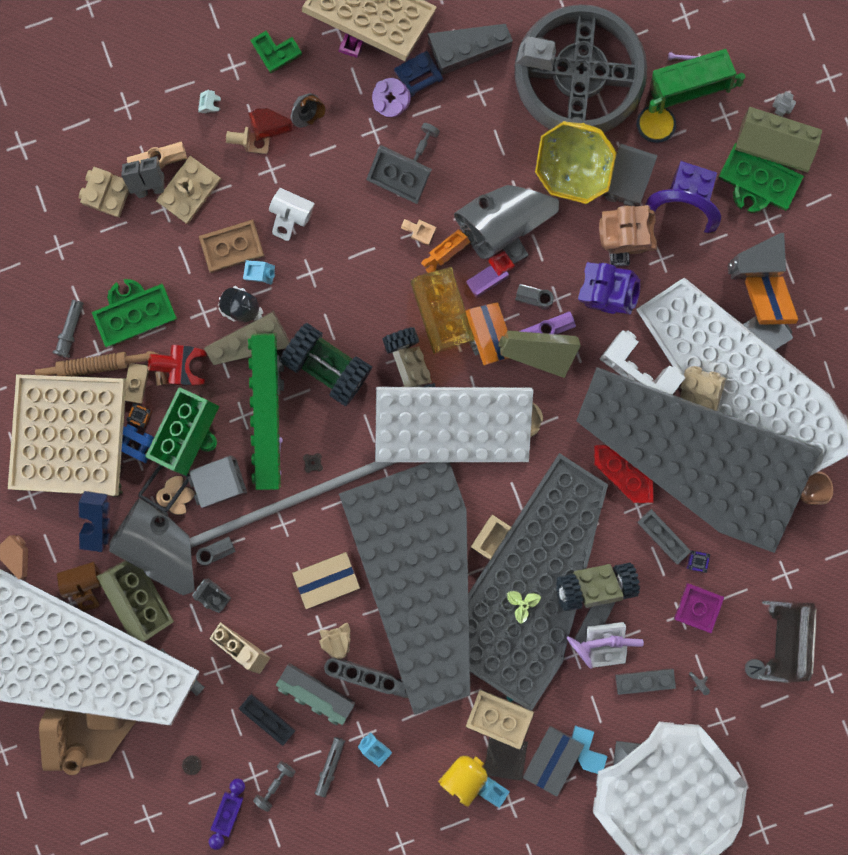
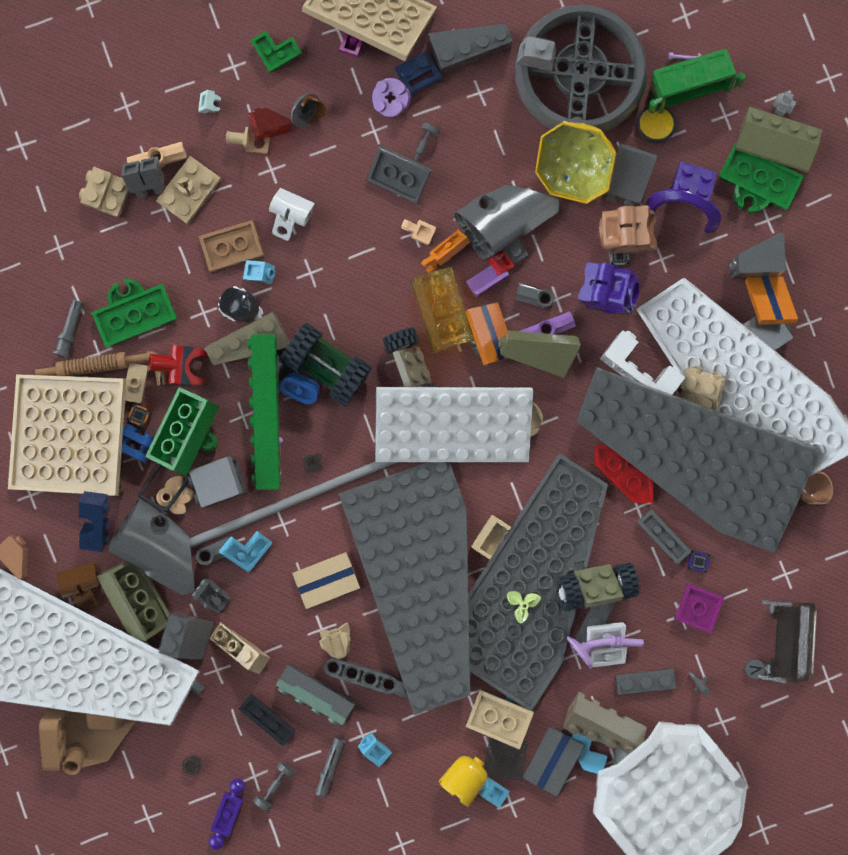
none -> dark grey slope [158,611,214,659]
none -> medium azure tile [219,531,272,573]
none -> blue brick [280,371,321,404]
none -> dark tan wedge [563,692,647,754]

